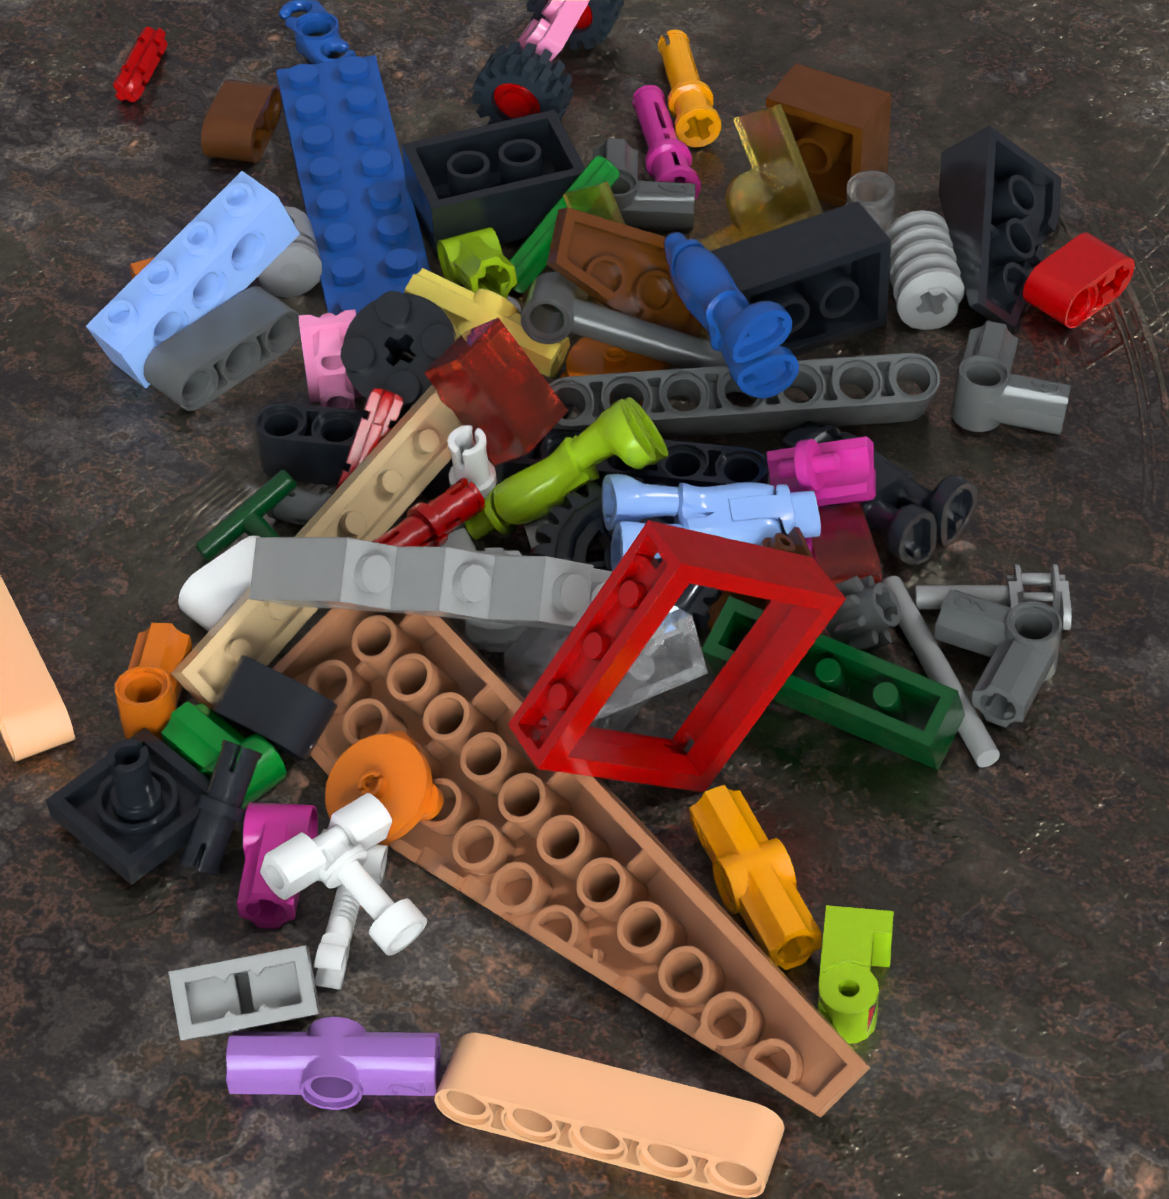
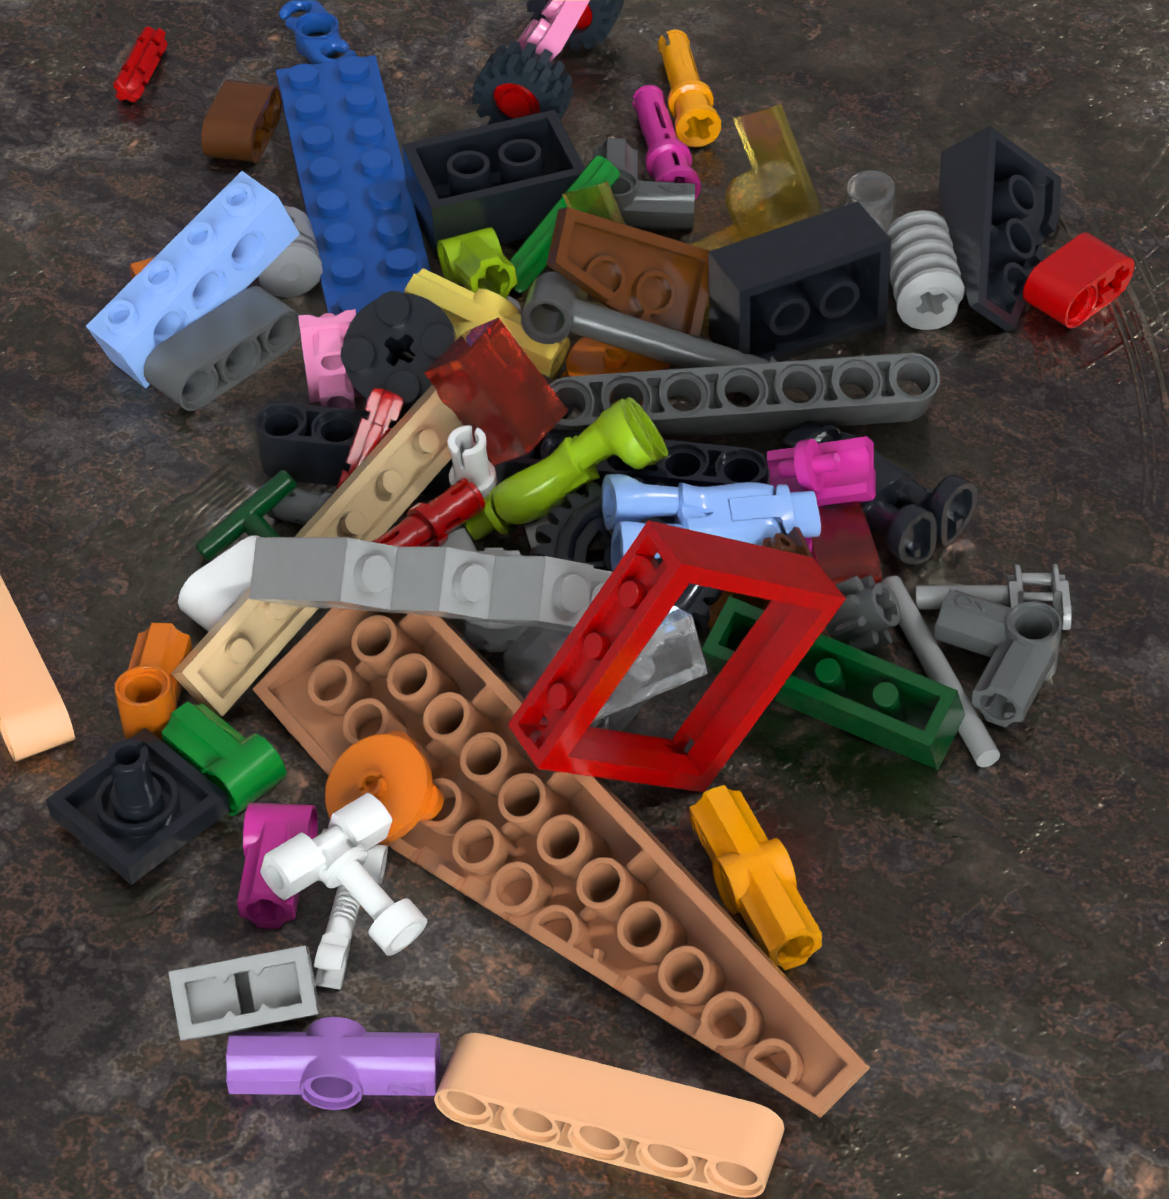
black pin [178,740,262,877] -> none
black beam [210,655,338,762] -> none
blue piece [664,232,799,398] -> none
reddish brown brick [765,63,892,207] -> none
lime leg [818,905,894,1044] -> none
dark grey piece [951,321,1071,435] -> none

